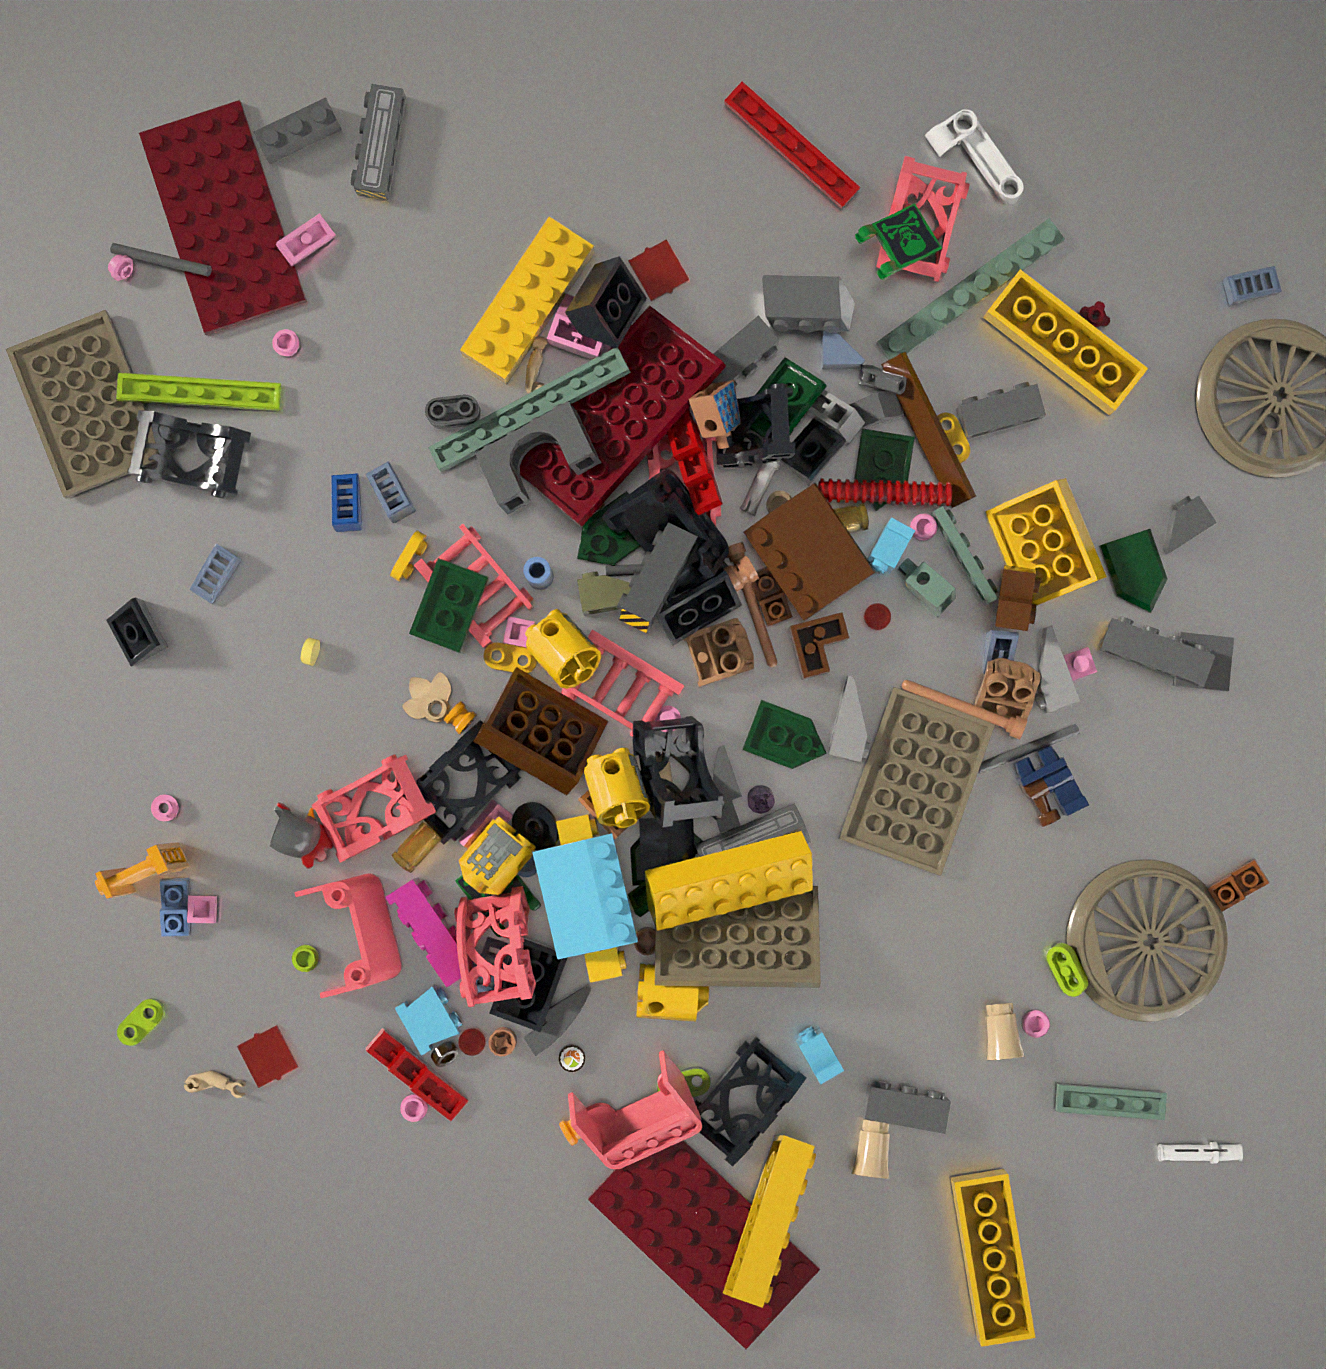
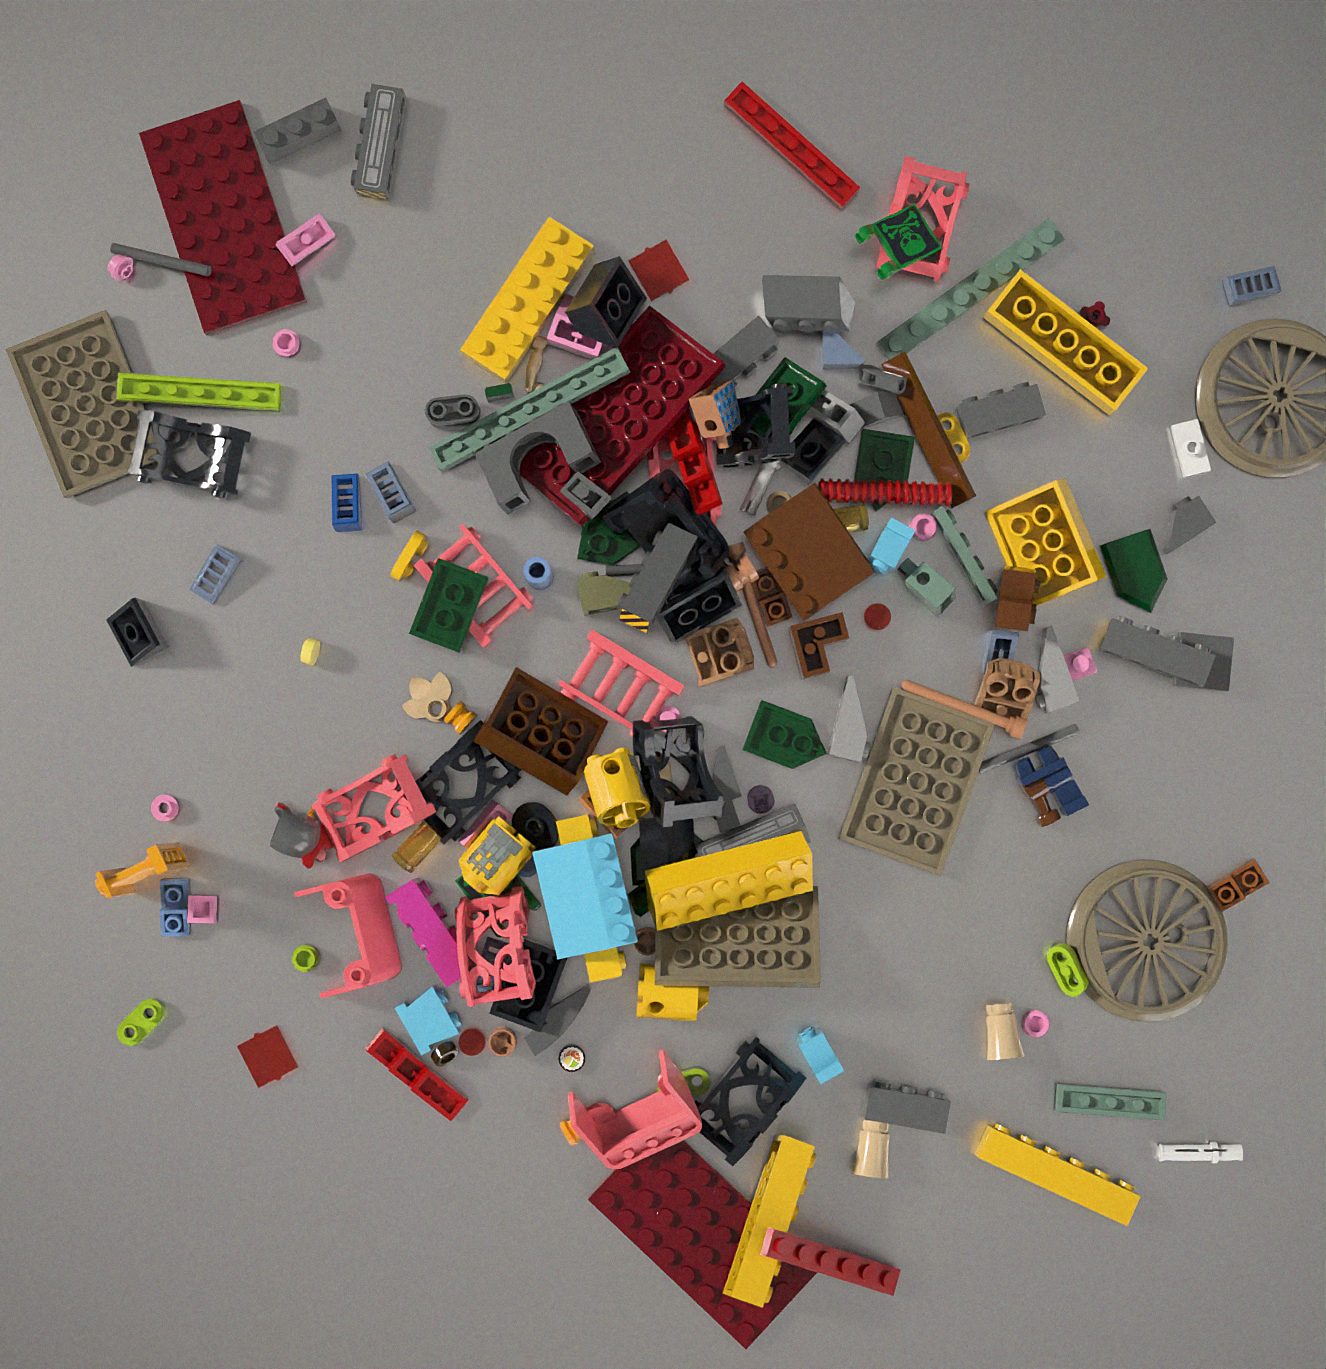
tan arm [184,1071,246,1098] -> none
bright pink plate [400,1094,428,1122] -> none
yellow plate [483,642,537,674] -> none
bright pink plate [503,616,535,648] -> none
yellow cylinder [525,609,601,689] -> none
white piece [925,109,1024,205] -> none
yellow brick [950,1169,1036,1347] -> none
none -> dark green tile [485,383,514,402]
none -> dark grey slope [560,471,611,520]
none -> red plate [760,1227,901,1296]
none -> yellow brick [974,1123,1141,1226]
none -> white plate [1170,419,1211,478]

